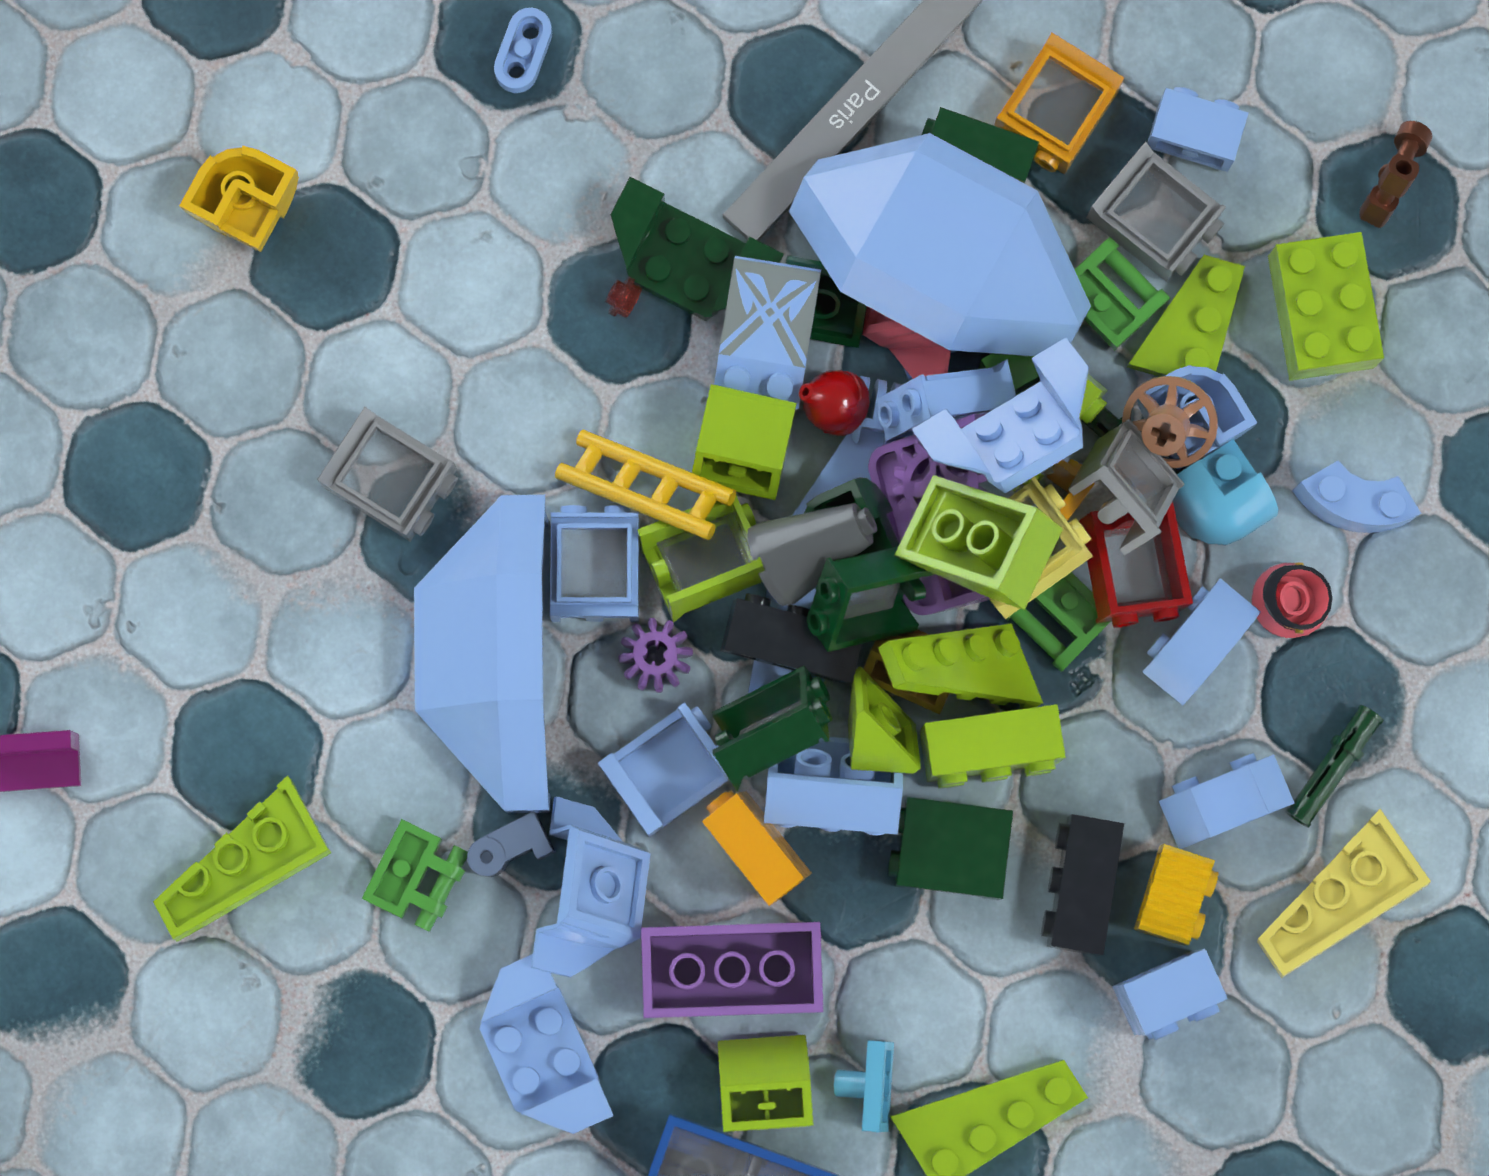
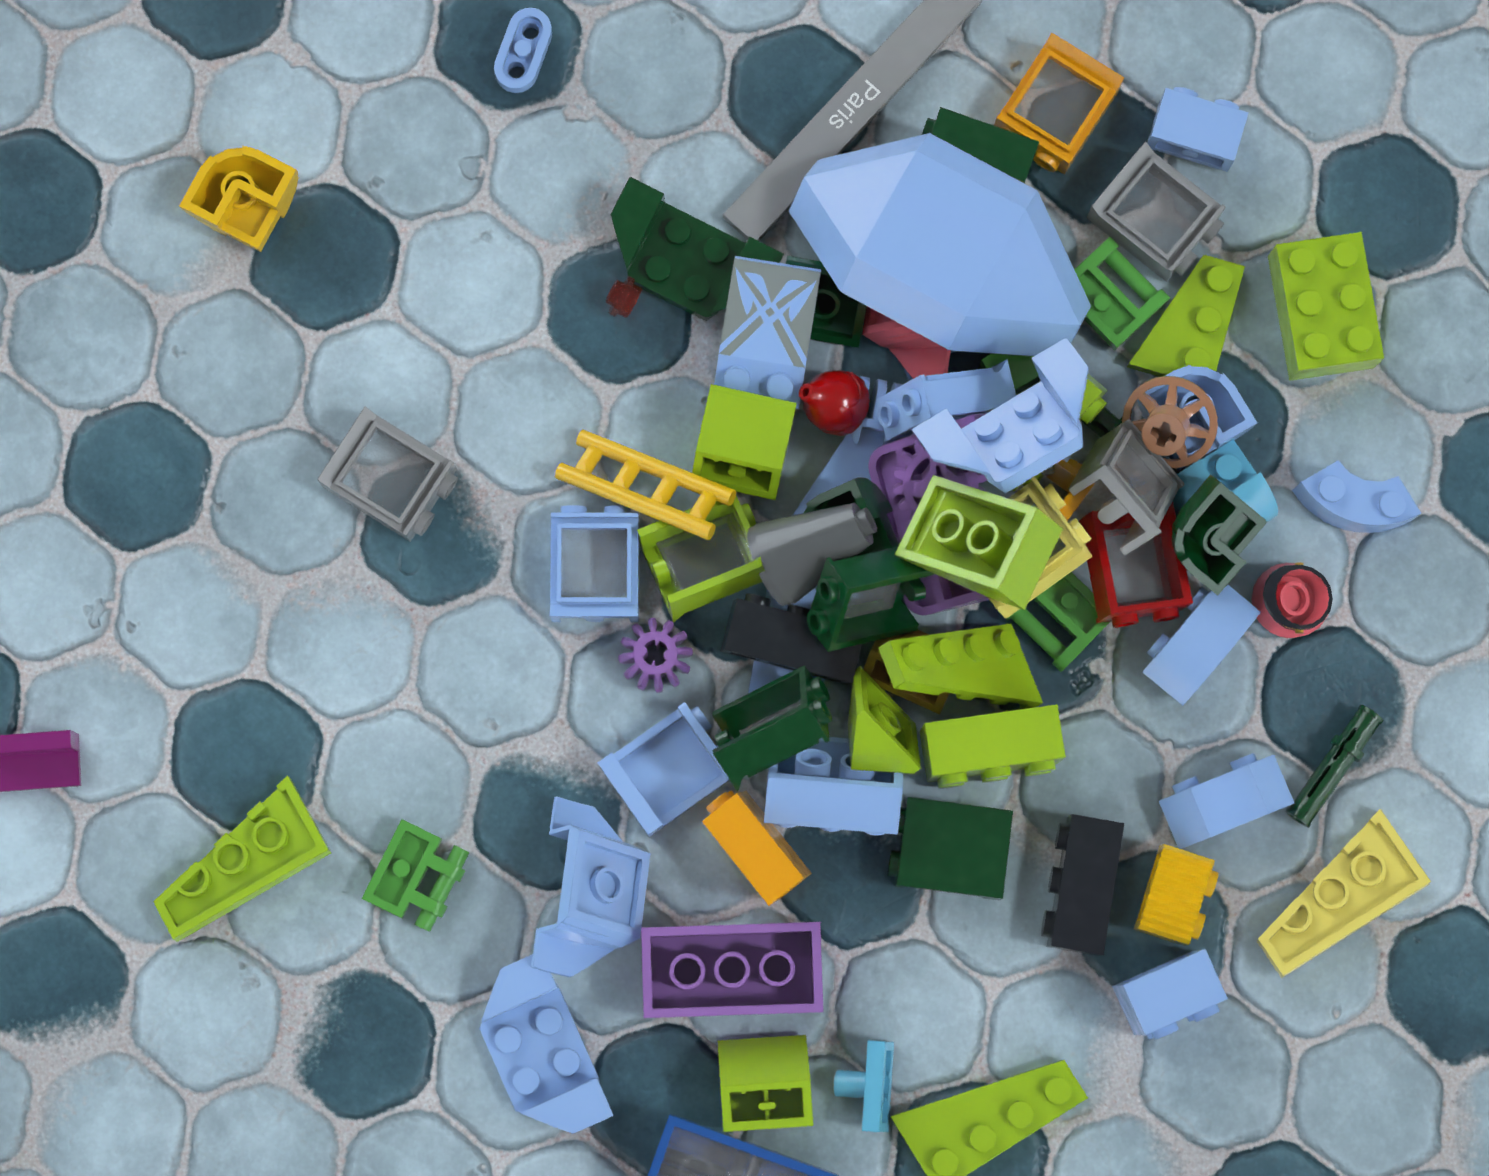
light blue panel [414,494,551,814] -> none
sand blue leg [467,811,556,877] -> none
copper bar [1359,121,1433,228] -> none
none -> dark green brick [1172,474,1267,596]

